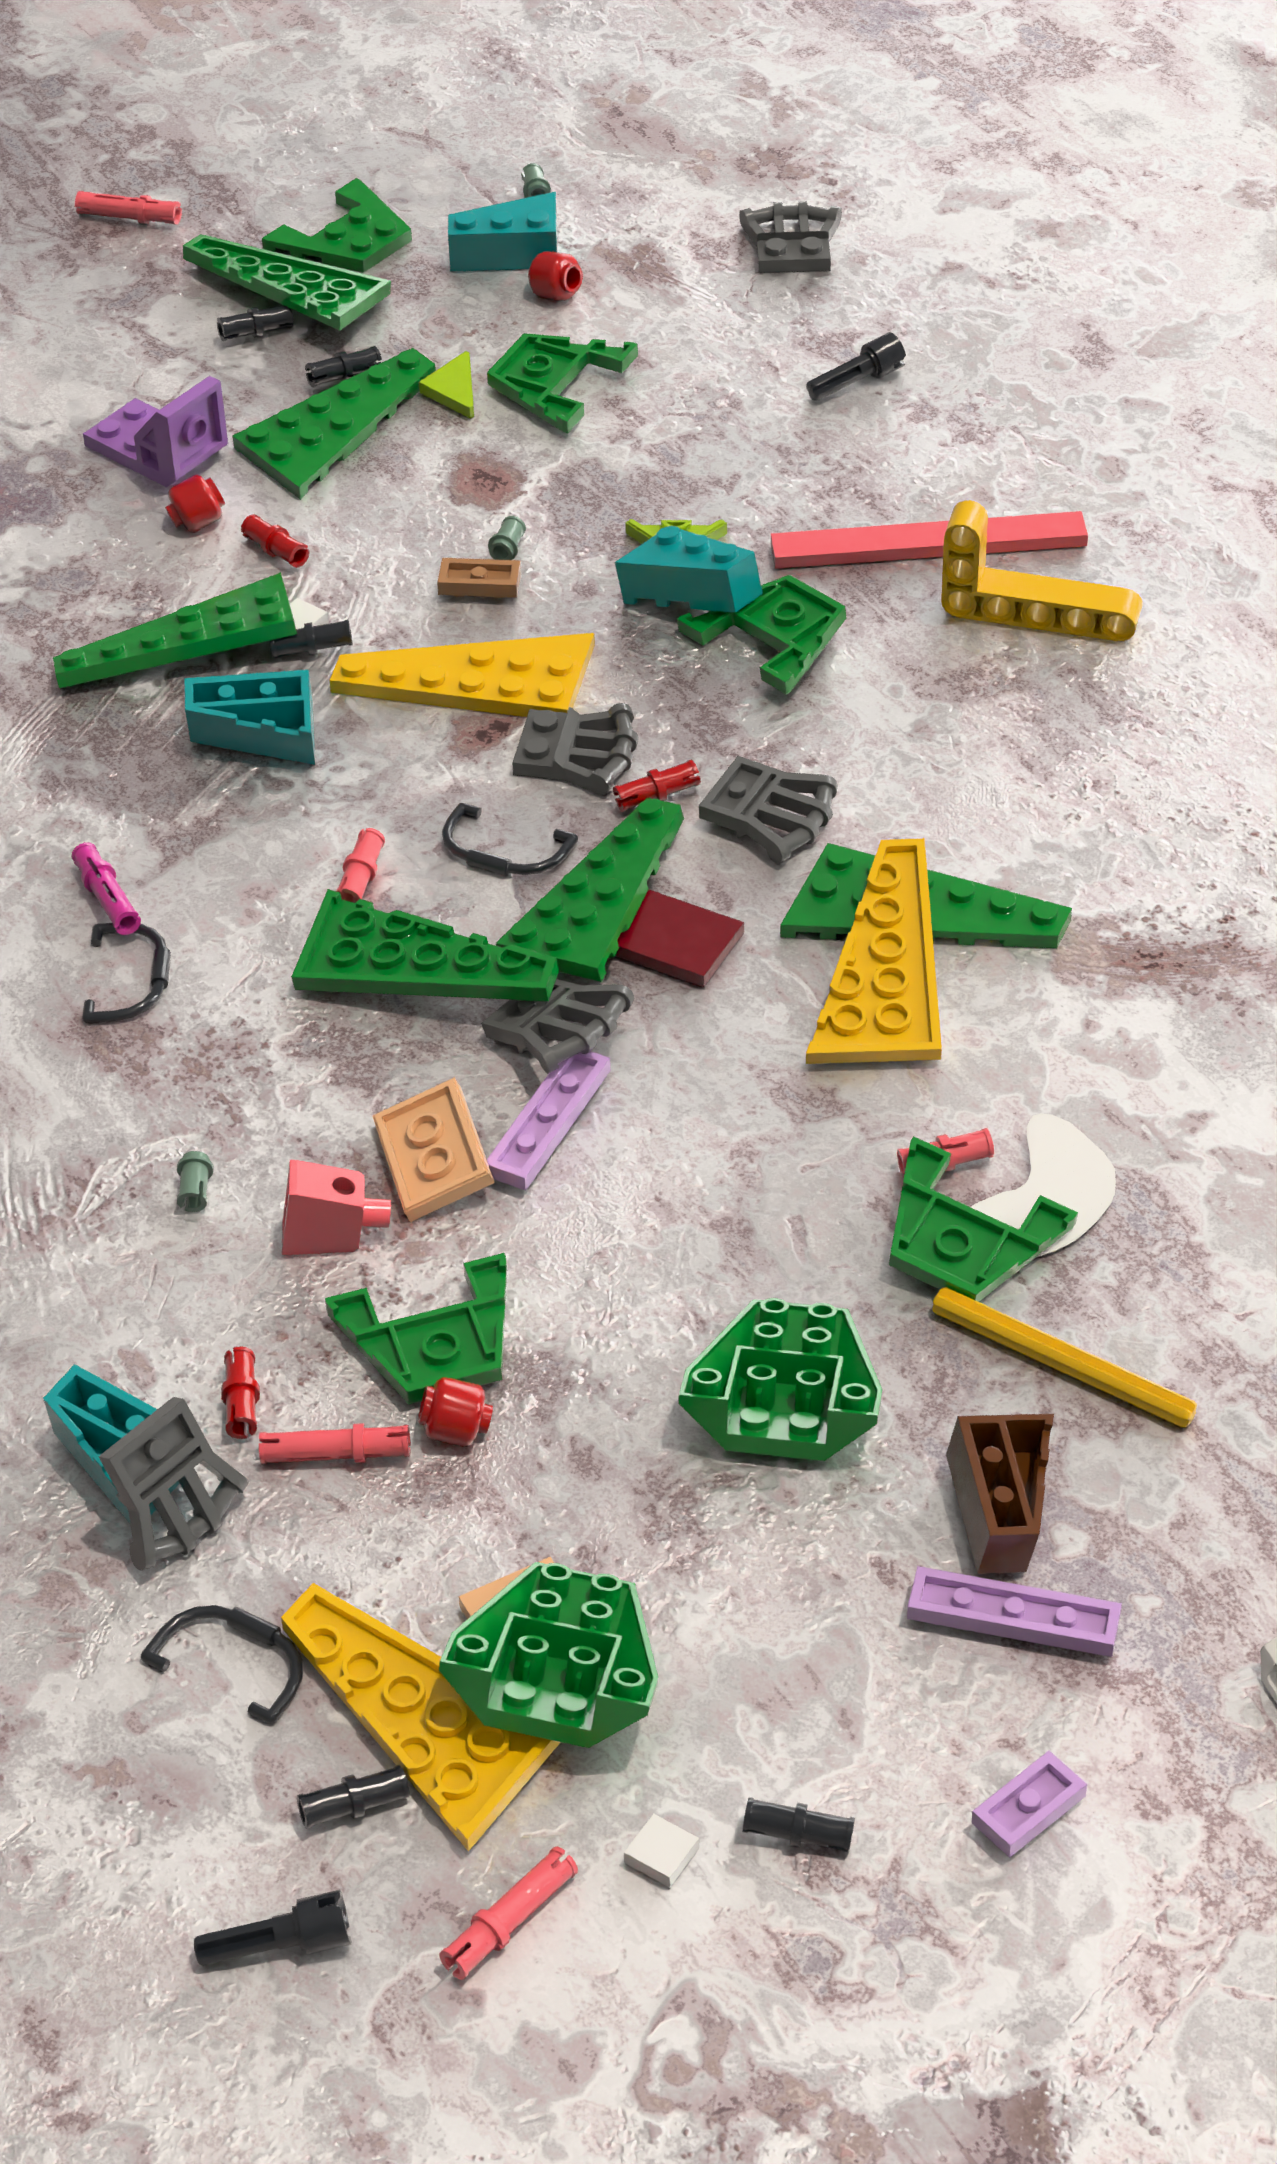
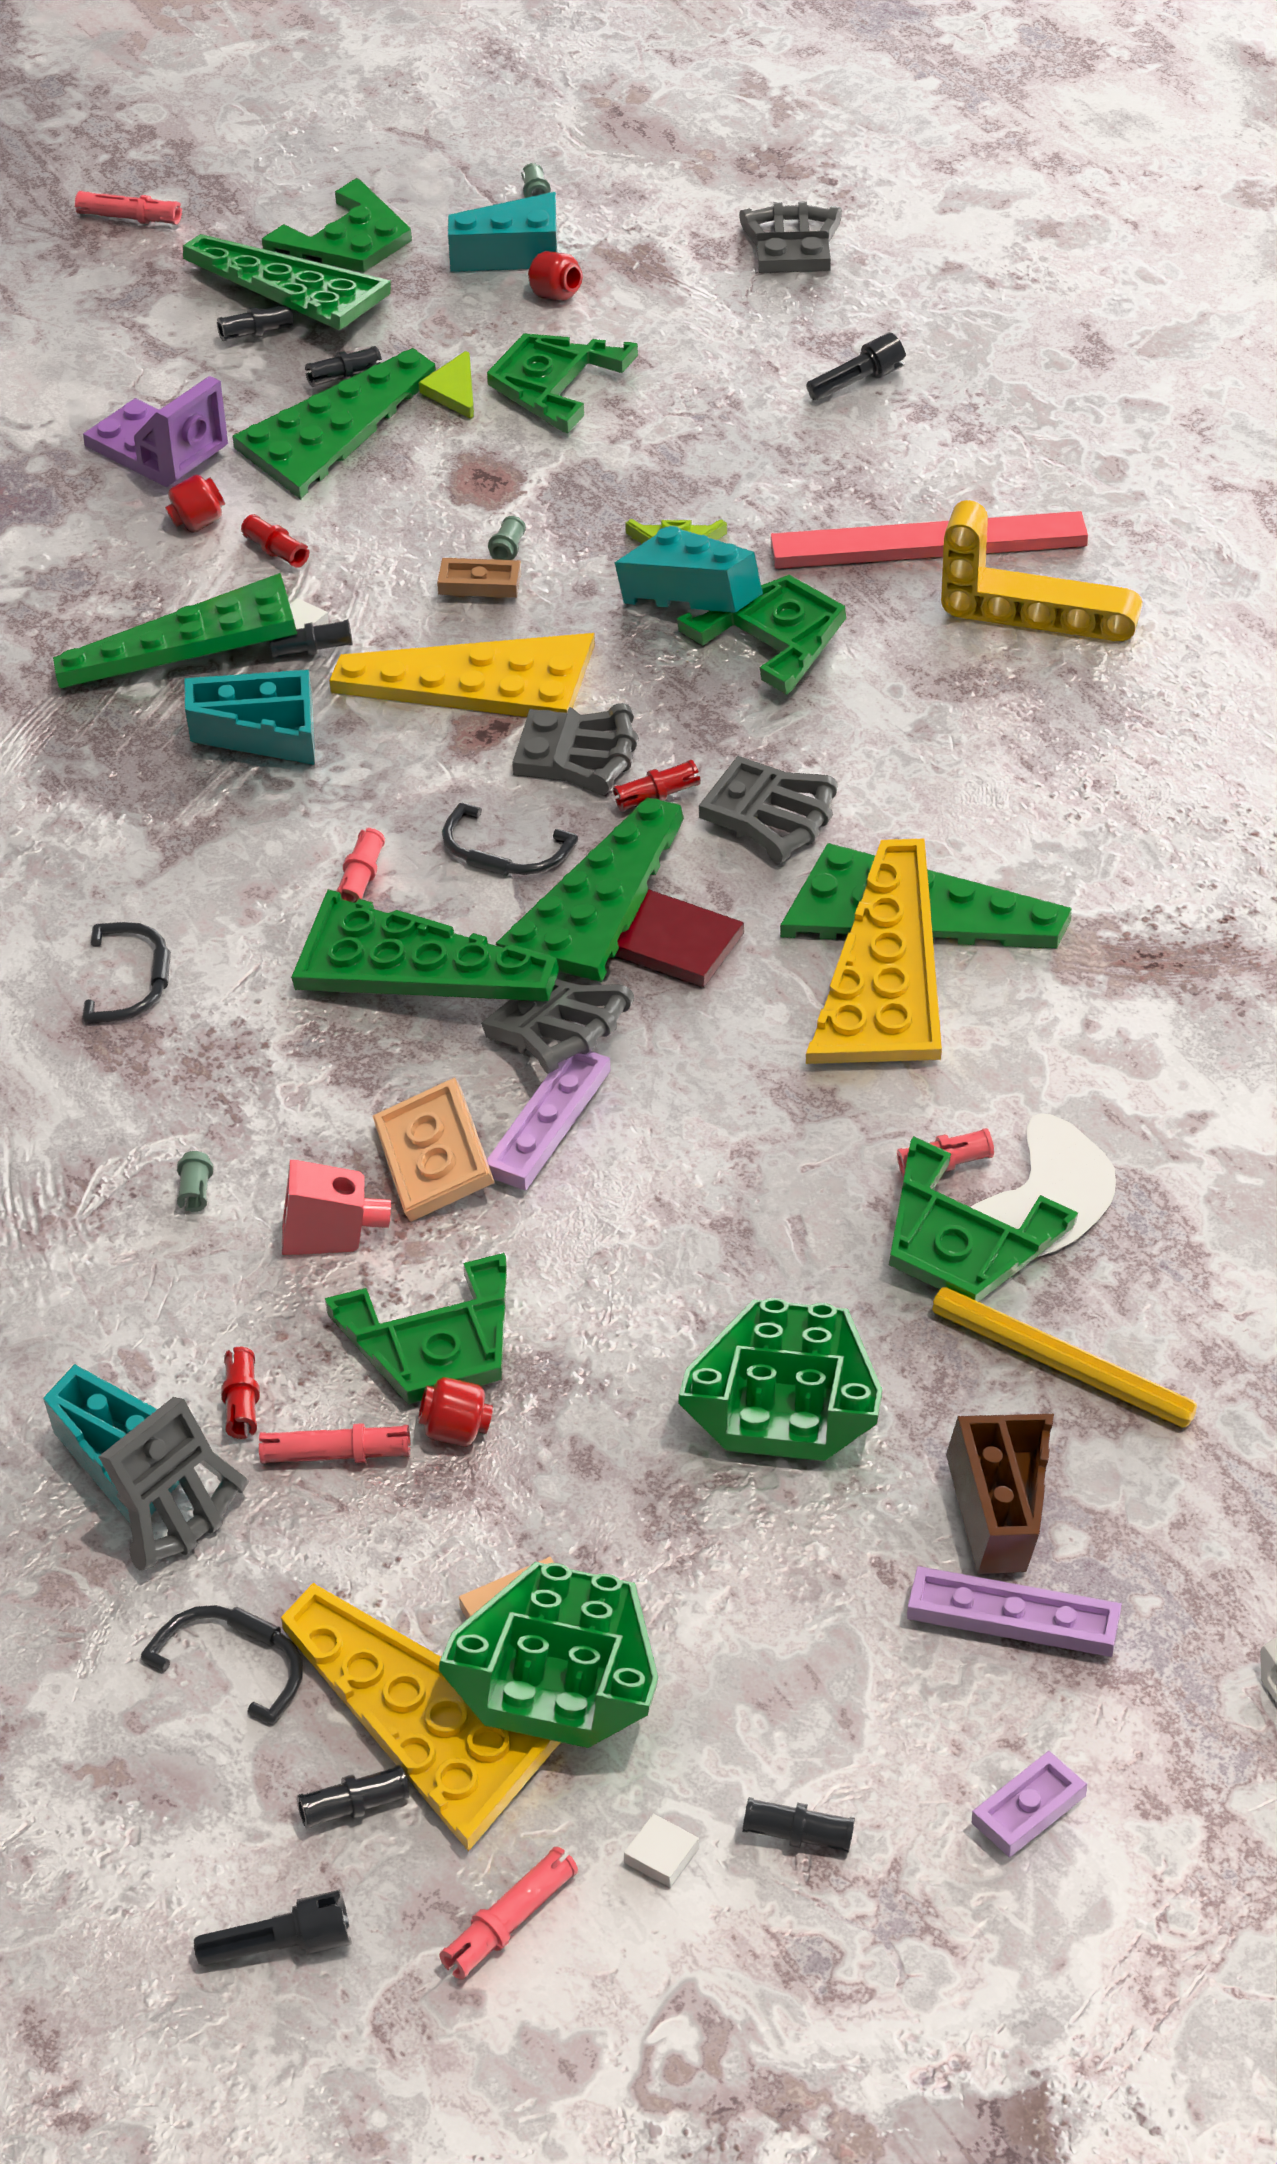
dark pink pin [71,842,141,935] -> none

